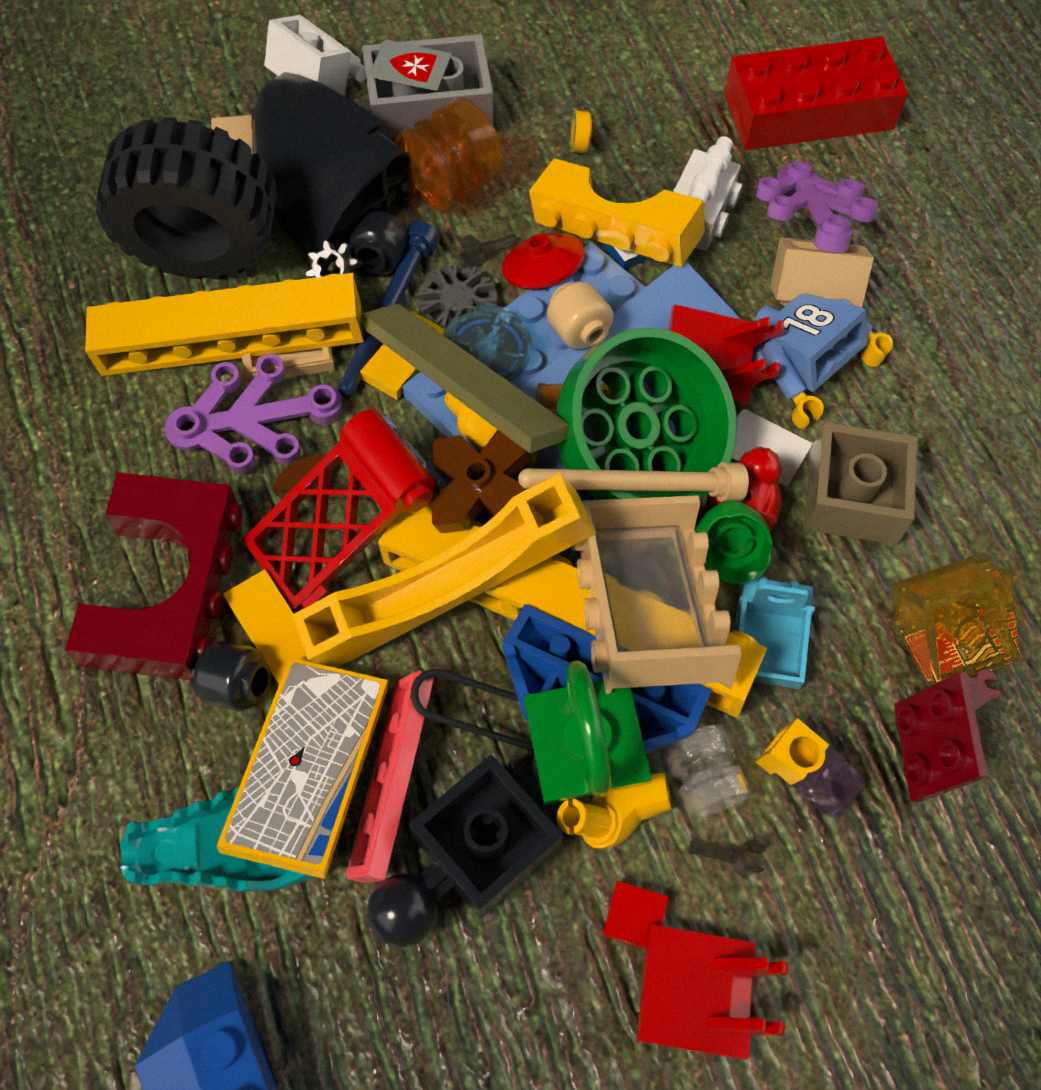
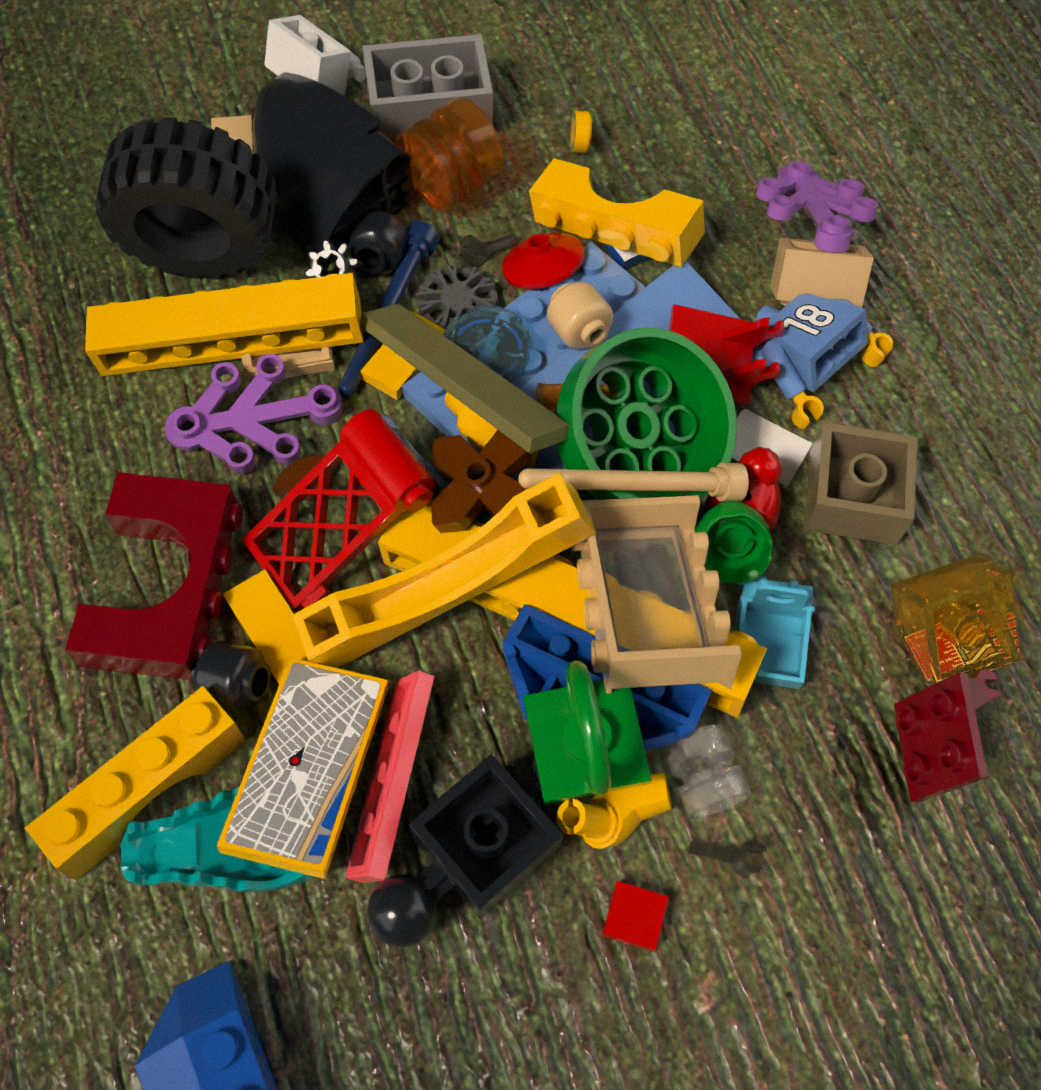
light grey sticker [369,40,452,91] -> none
black piece [410,669,534,752] -> none
red plate [637,924,788,1060] -> none
white brick [673,136,743,251] -> none
red brick [724,37,908,151] -> none
leg [755,718,865,818] -> none
none -> yellow arch [25,686,246,881]

